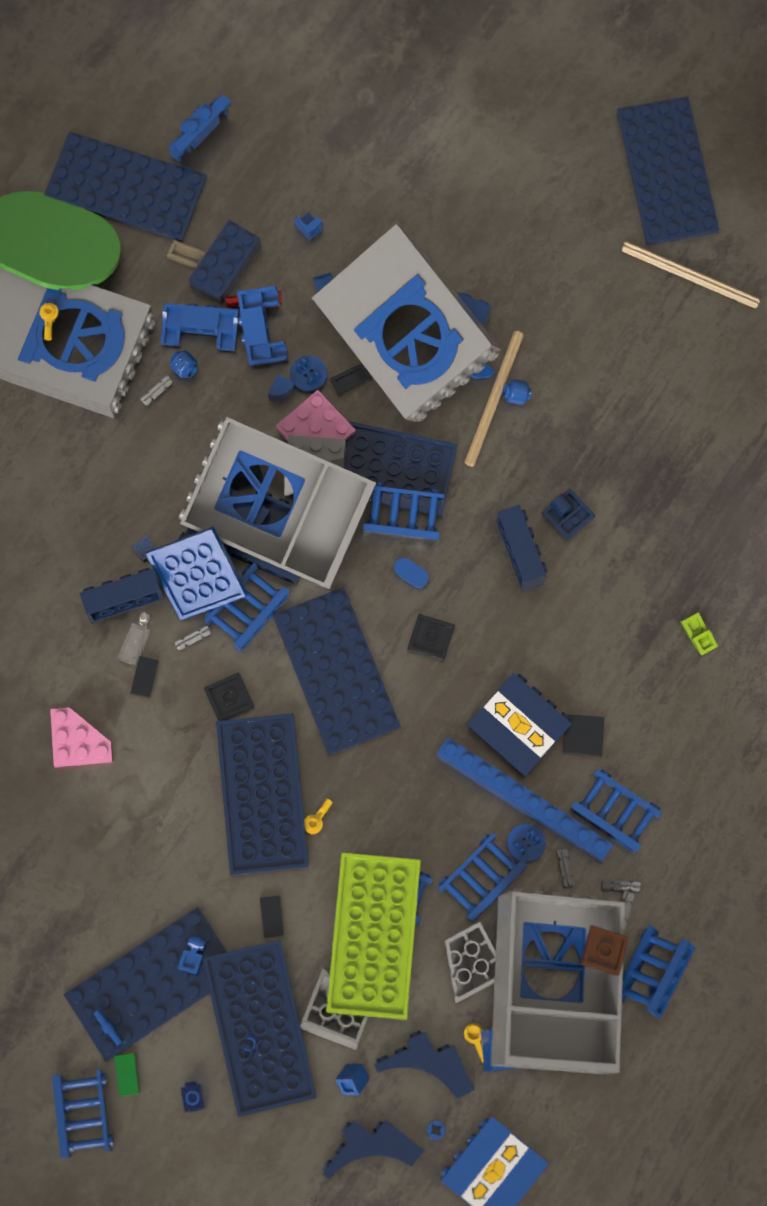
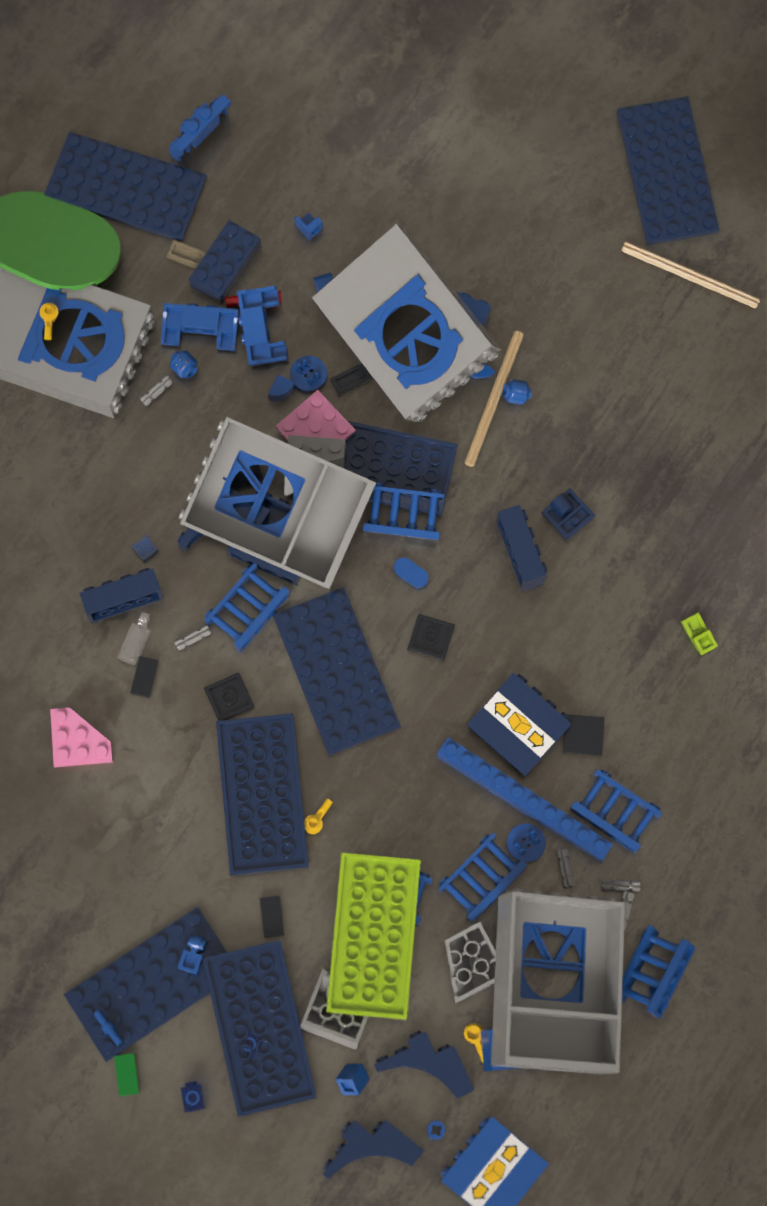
blue fence [52,1069,114,1158] -> none
plate [146,526,248,620] -> none
reddish brown tile [580,925,629,976] -> none

